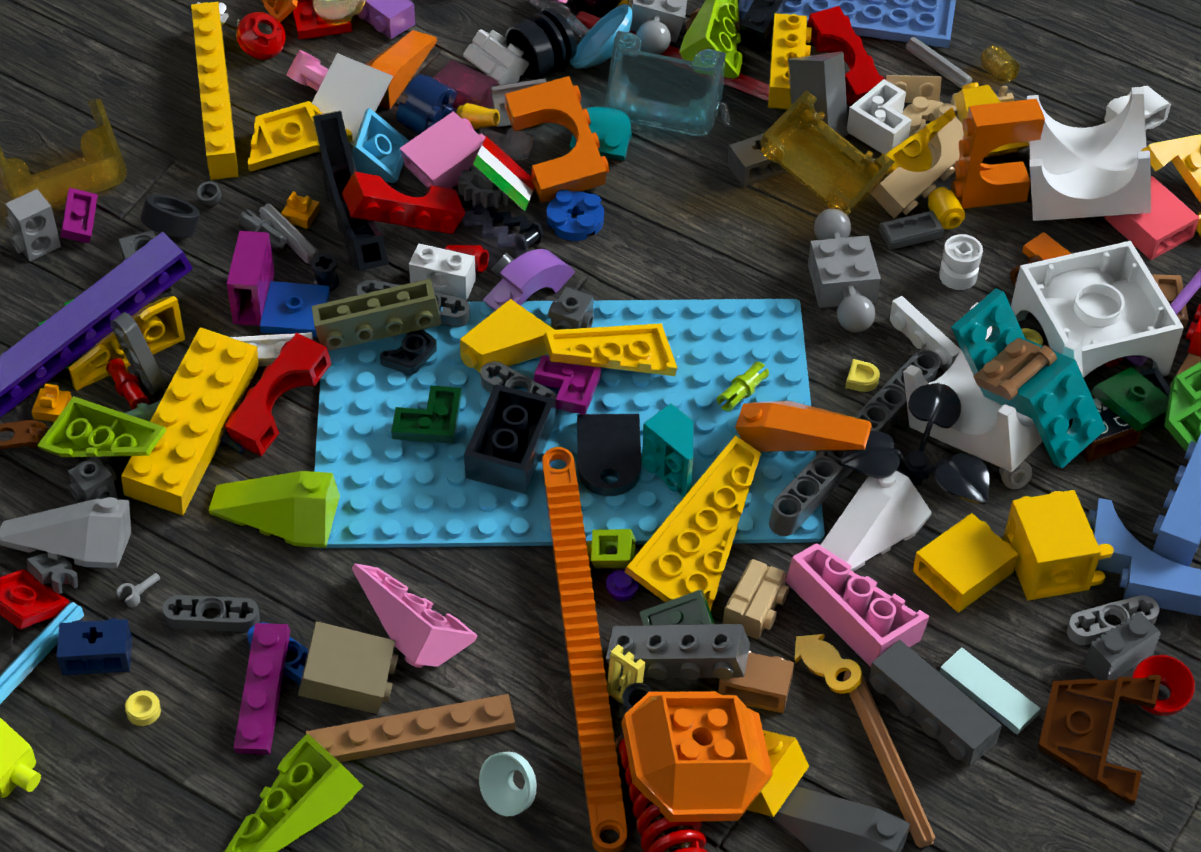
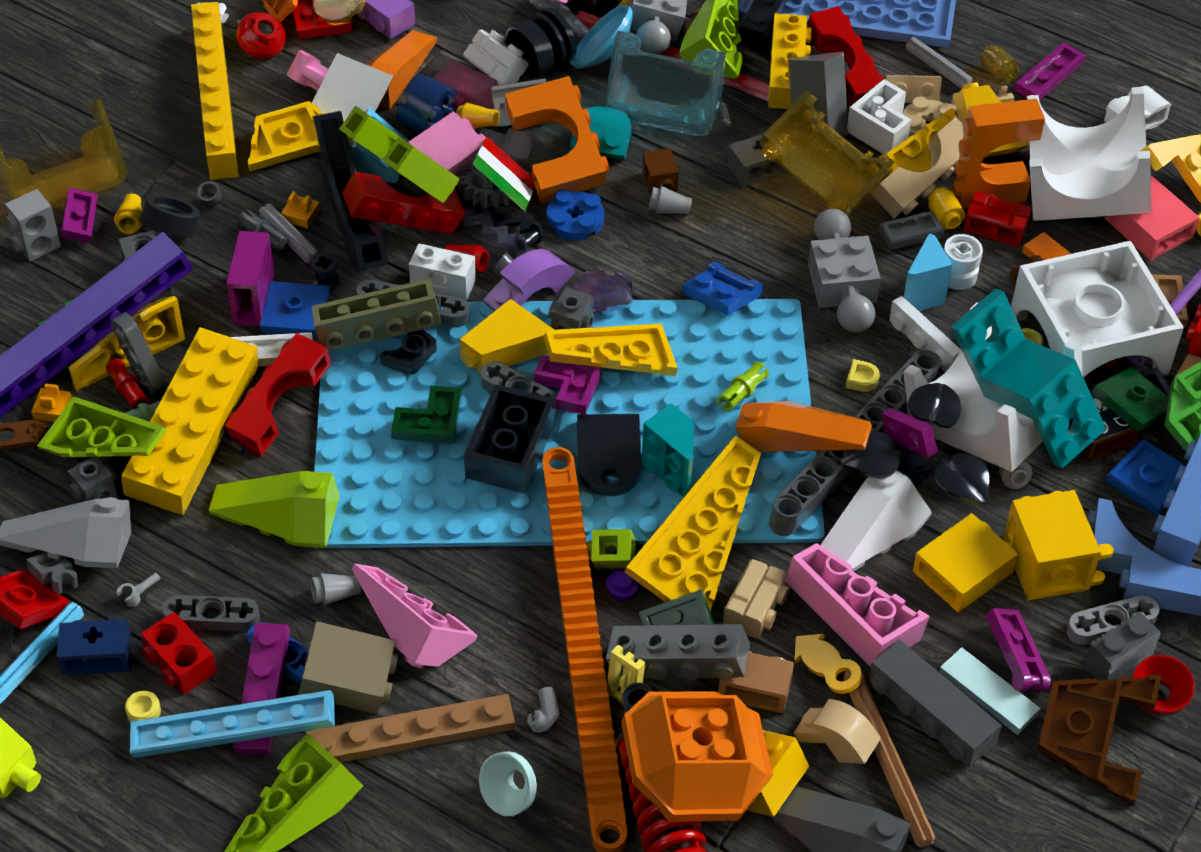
medium nougat plate [973,338,1057,400] -> none
none -> yellow cone [114,193,143,234]
none -> medium azure tile [130,690,335,758]
none -> red brick [141,612,217,695]
none -> light grey cone [311,573,361,606]
none -> lime arch [339,105,460,203]
none -> light grey arm [527,687,560,733]
none -> clear purple plate [574,270,633,312]
none -> reddish brown brick [642,148,679,196]
none -> light grey cone [648,186,692,215]
none -> blue plate [683,261,763,316]
none -> tan brick [794,699,881,764]
none -> magenta plate [881,408,938,458]
none -> medium azure slope [904,233,952,311]
none -> red brick [963,191,1032,248]
none -> magenta plate [985,608,1051,692]
none -> magenta plate [1014,42,1086,101]
none -> blue plate [1106,439,1186,516]

